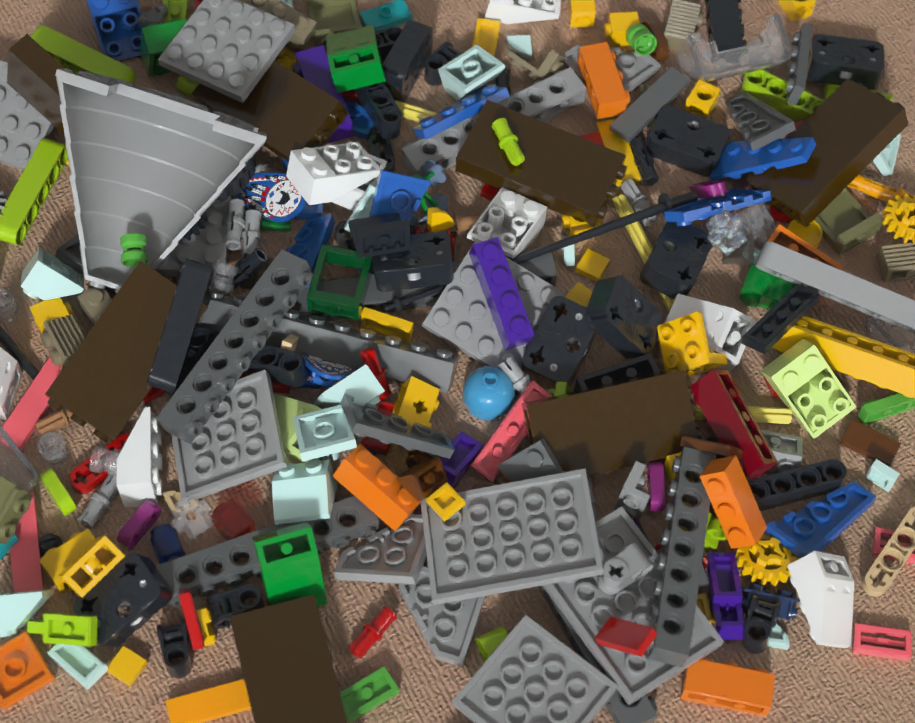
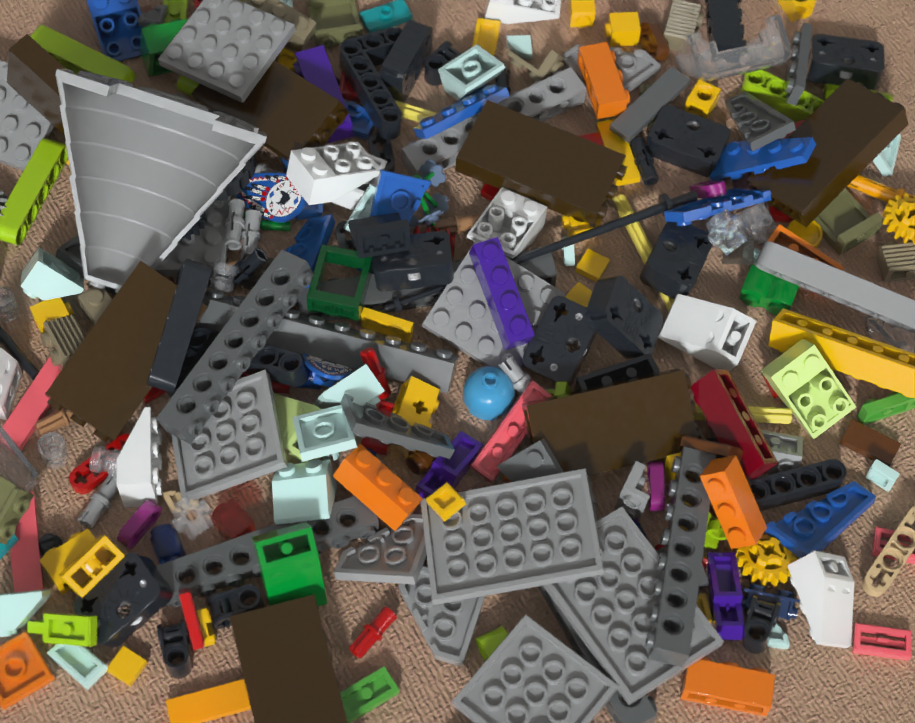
lime beam [38,467,77,516] -> none
bright green wheel [120,233,148,267] -> none
tan tile [280,334,299,352] -> none
green slope [326,25,386,93] -> none
reddish brown slope [397,456,448,501] -> none
yellow tile [427,207,454,232] -> none
lime axle [492,118,525,166] -> none
red tile [594,616,657,657] -> none
light grey piece [598,543,654,594] -> none
light grey axle [621,179,658,226] -> none
bright green wheel [626,24,657,56] -> none
yellow bracket [657,311,728,377] -> none
black tile [741,284,820,354] -> none

